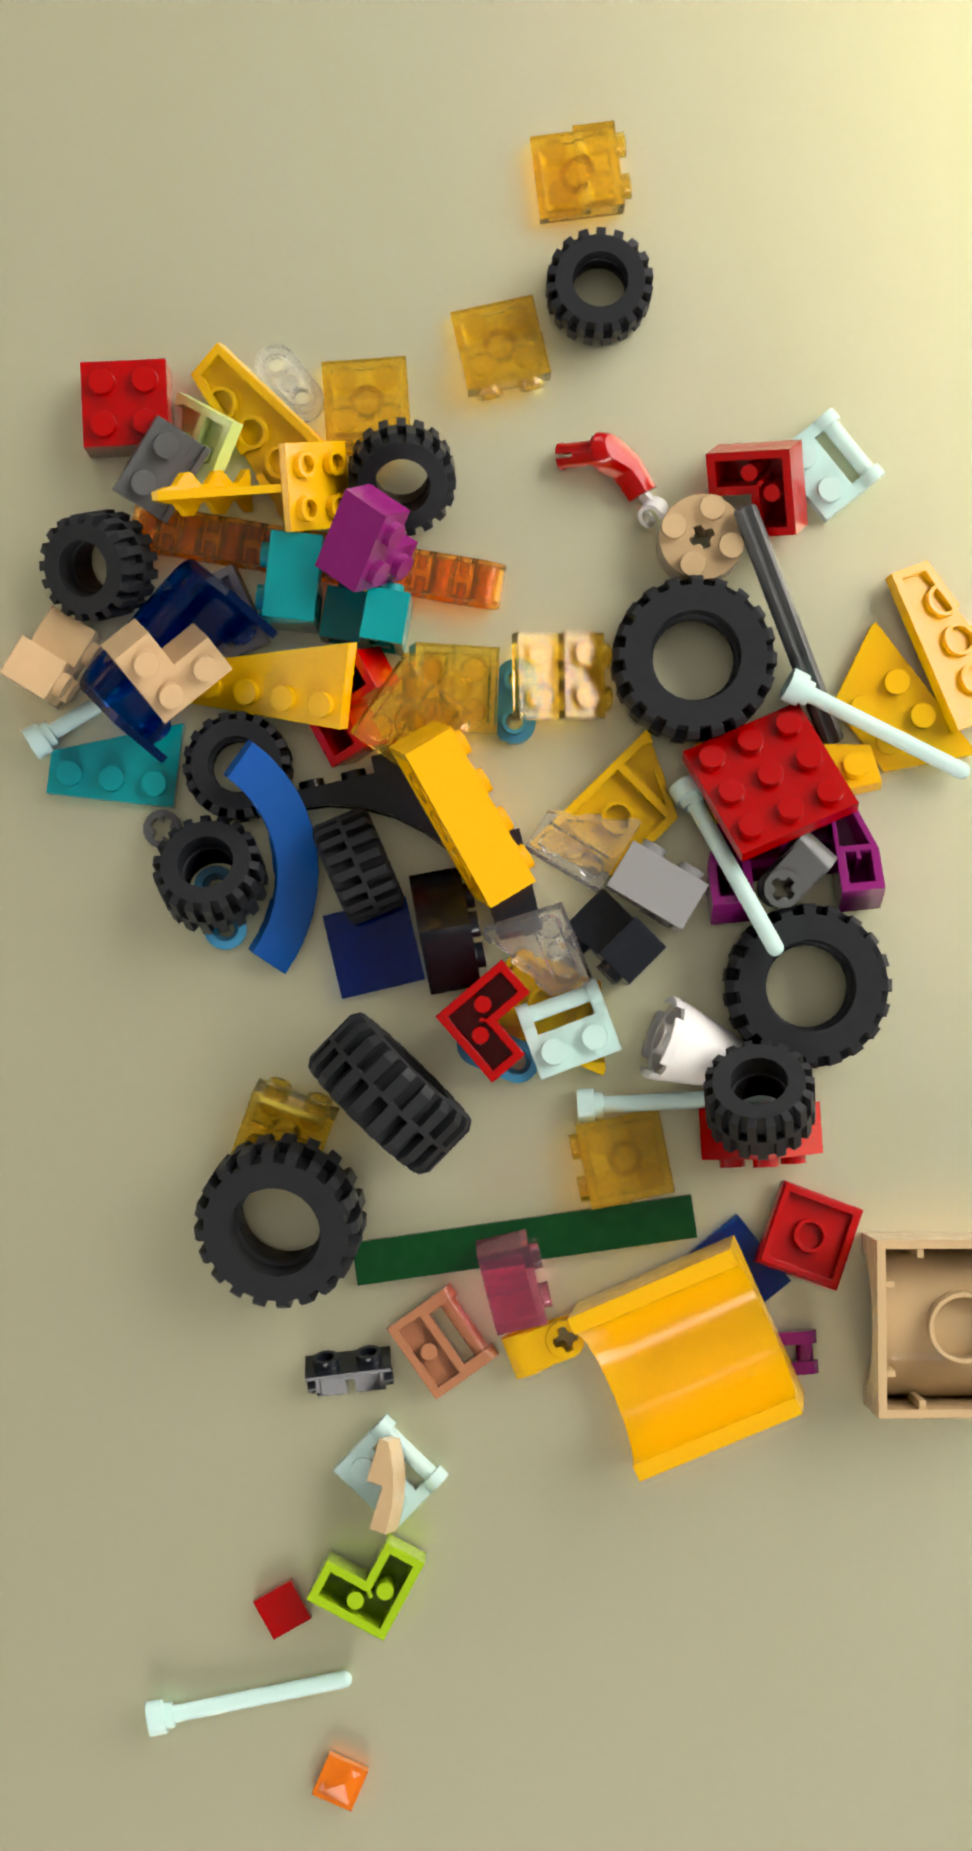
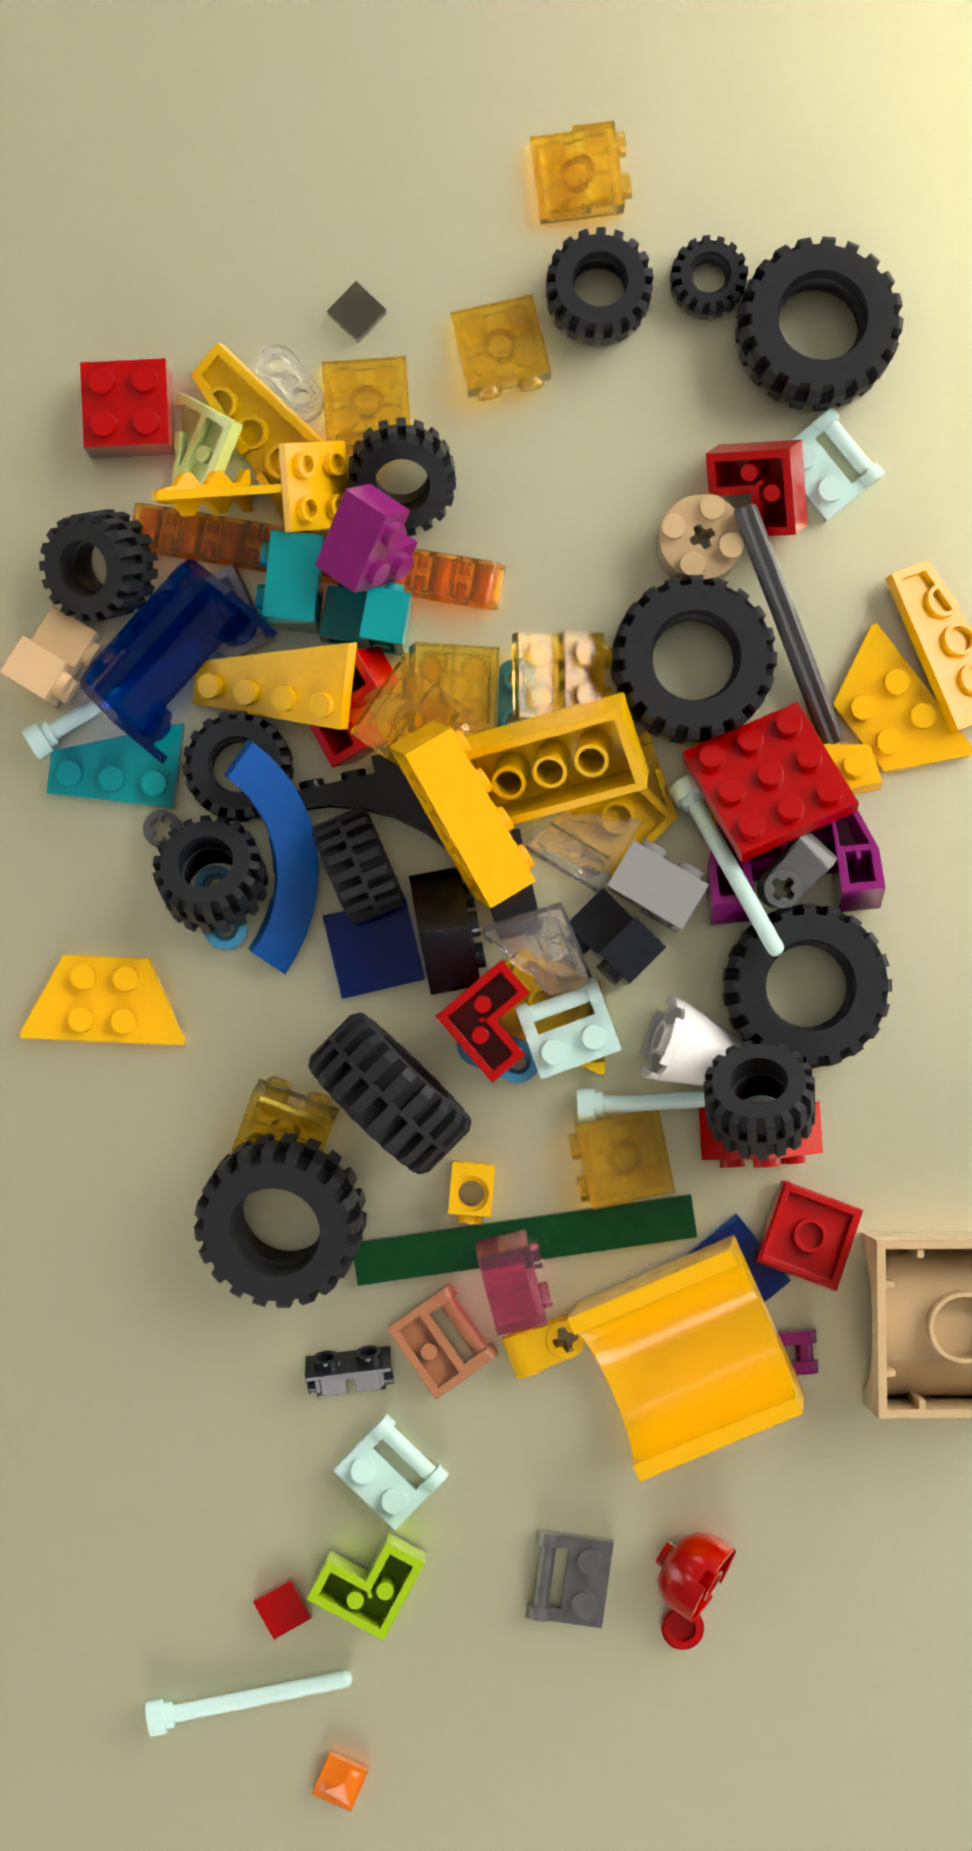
tan brick [101,618,233,724] -> none
dark grey plate [111,415,211,523] -> none
tan slope [366,1436,405,1535] -> none
red arm [555,432,668,528] -> none
light aqua piece [779,668,970,779] -> none
none -> yellow wing [20,955,186,1045]
none -> clear smoke tile [327,281,387,343]
none -> yellow brick [448,1160,495,1224]
none -> yellow brick [465,692,649,825]
none -> flat silver plate [525,1529,614,1628]
none -> red cylinder [655,1532,736,1623]
none -> red tile [660,1608,704,1650]
none -> black tyre [669,235,748,320]
none -> black tyre [735,236,904,411]

